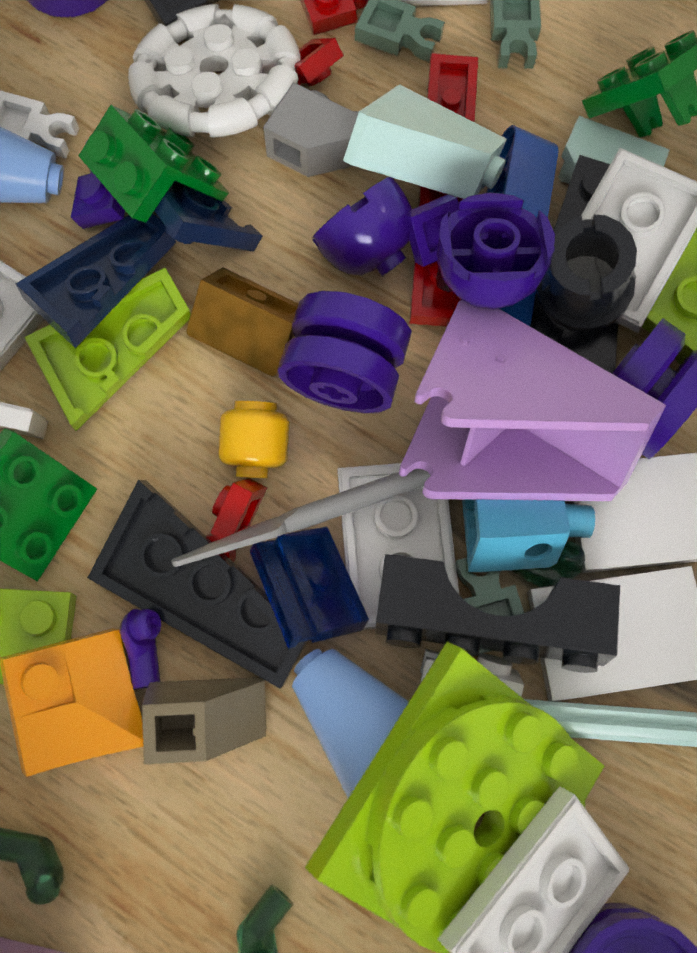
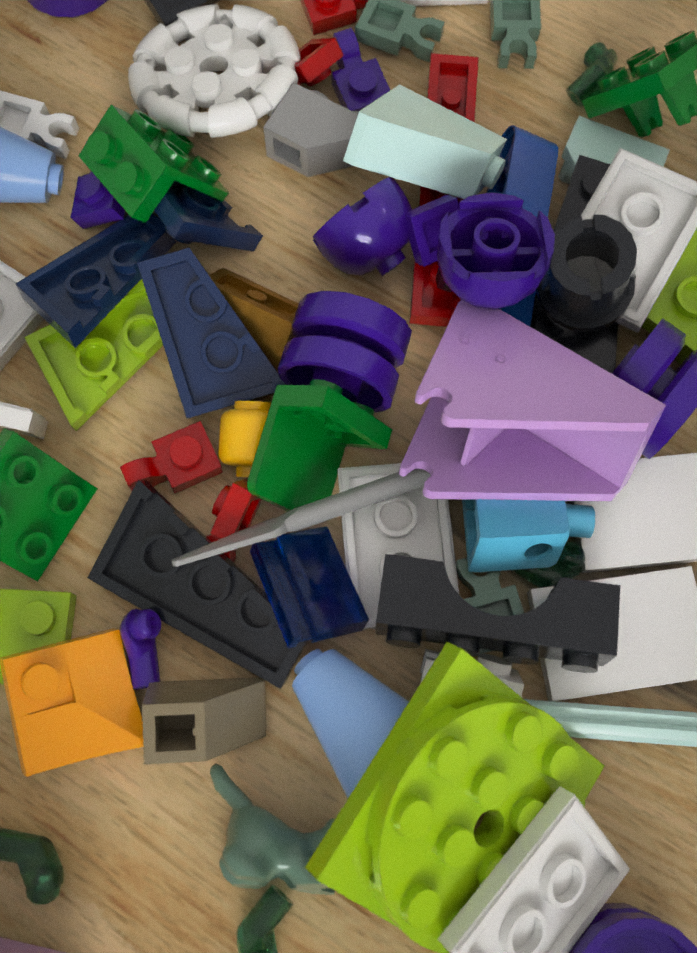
none -> red plate [120,421,223,494]
none -> dark blue wing [137,248,286,419]
none -> sand green animal [210,763,335,895]
none -> green bracket [247,379,392,512]
none -> dark purple plate [332,28,390,111]
none -> clear green arm [566,42,618,107]

